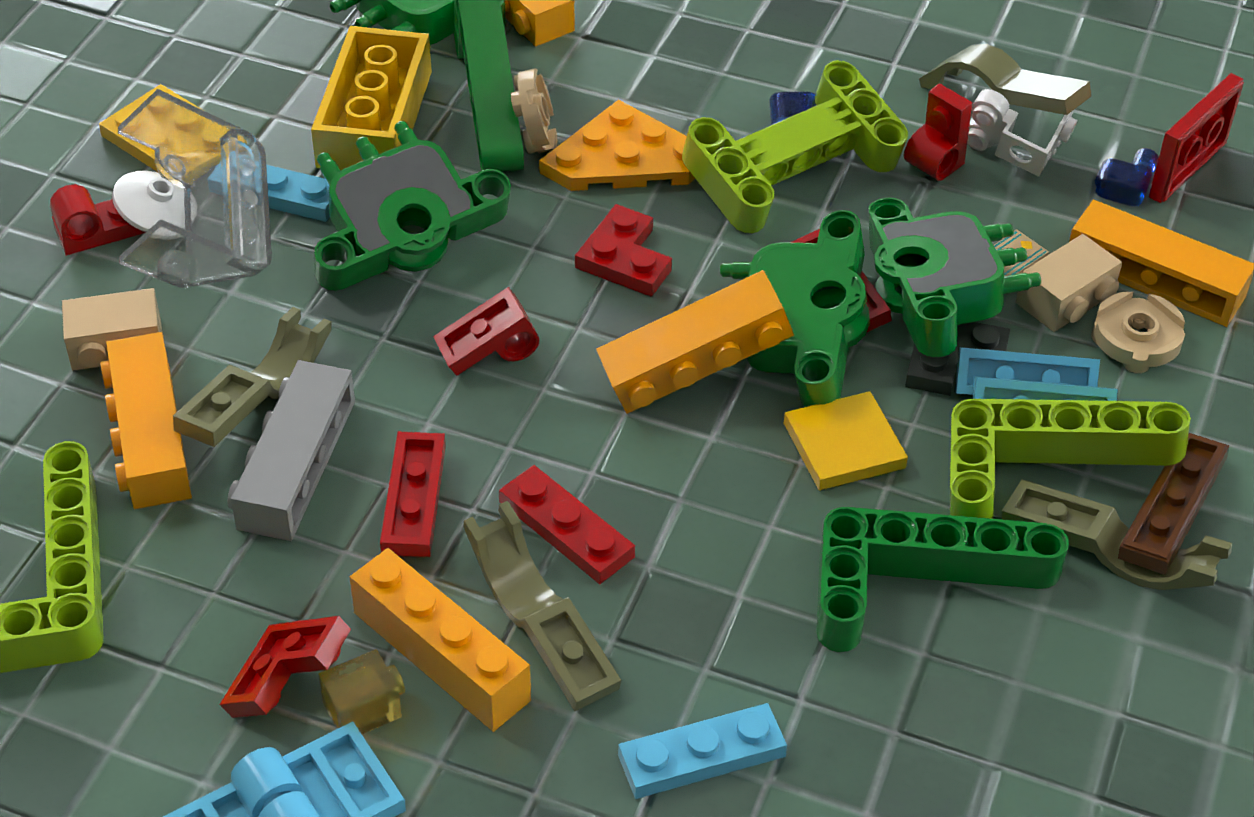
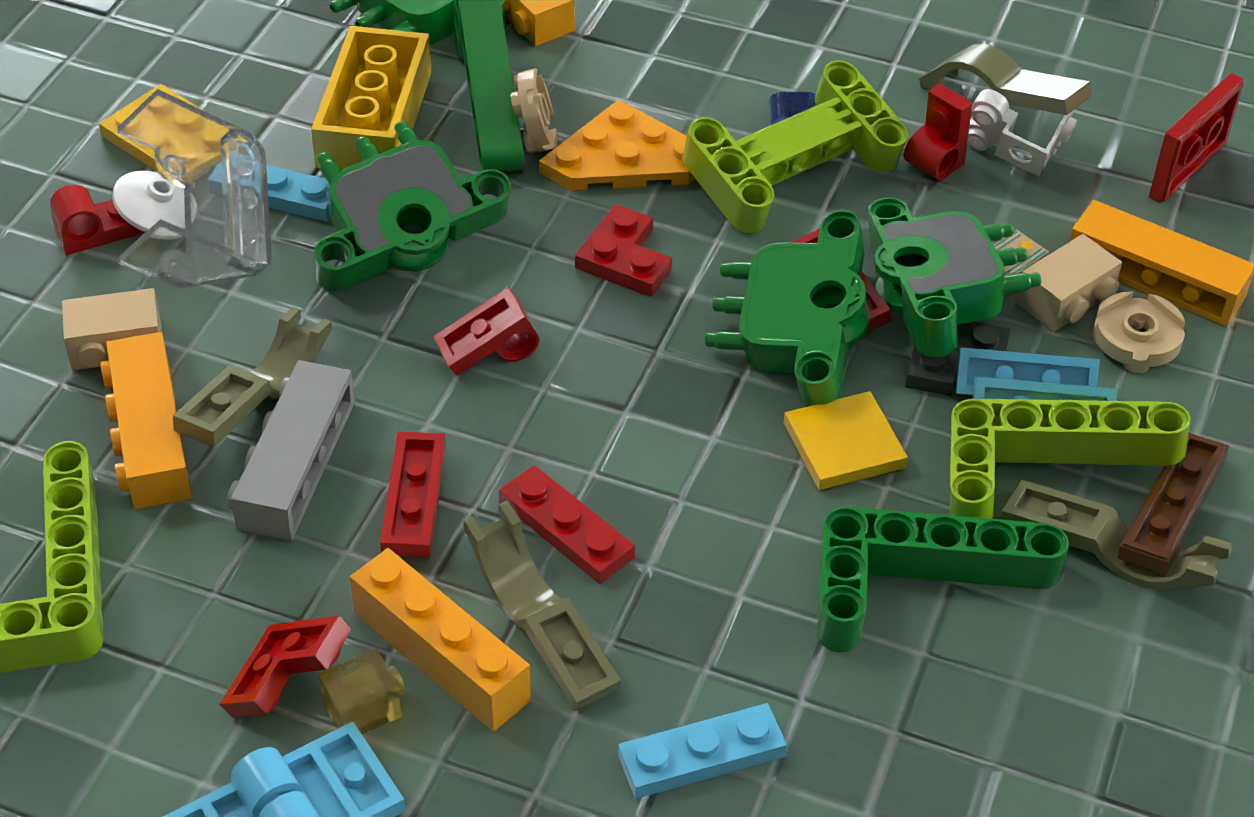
light orange brick [596,270,794,414] -> none
clear blue piece [1094,148,1159,206] -> none

